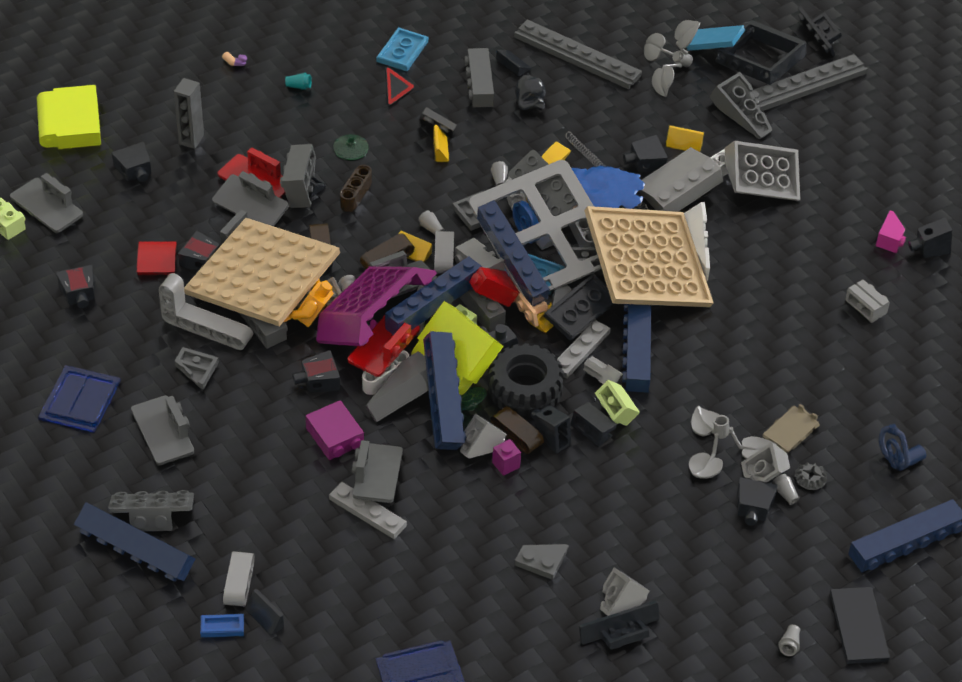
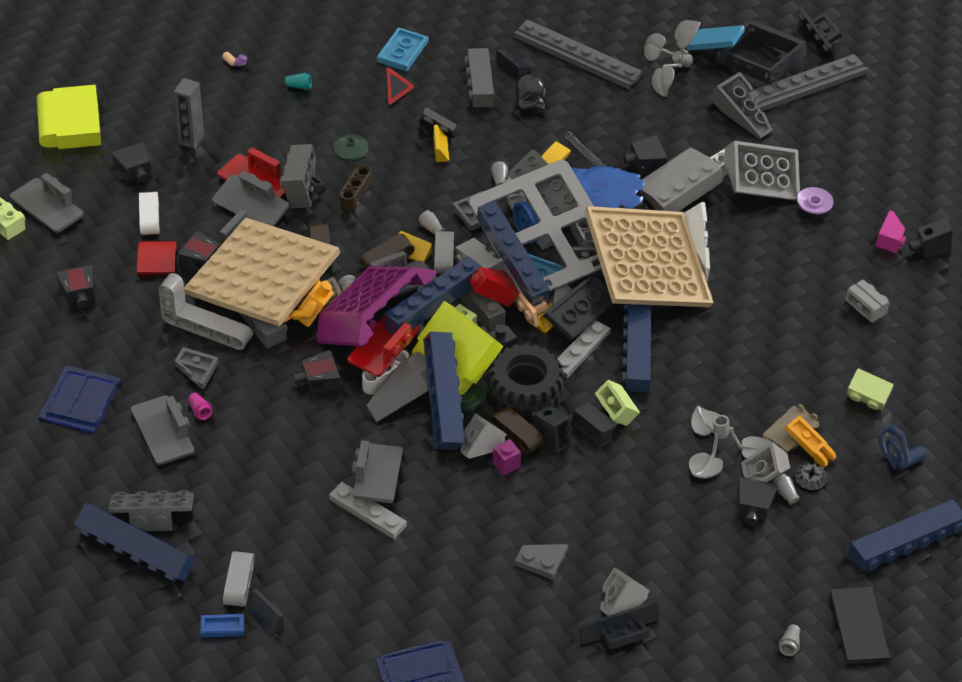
magenta brick [306,400,364,460] -> none
light grey piece [583,356,622,384] -> none
yellow slope [666,126,704,152] -> none
none -> white beam [139,192,159,235]
none -> dark pink cone [188,393,212,420]
none -> light orange hinge [784,416,836,467]
none -> lavender dish [797,187,833,214]
none -> yellowish green brick [846,368,894,411]

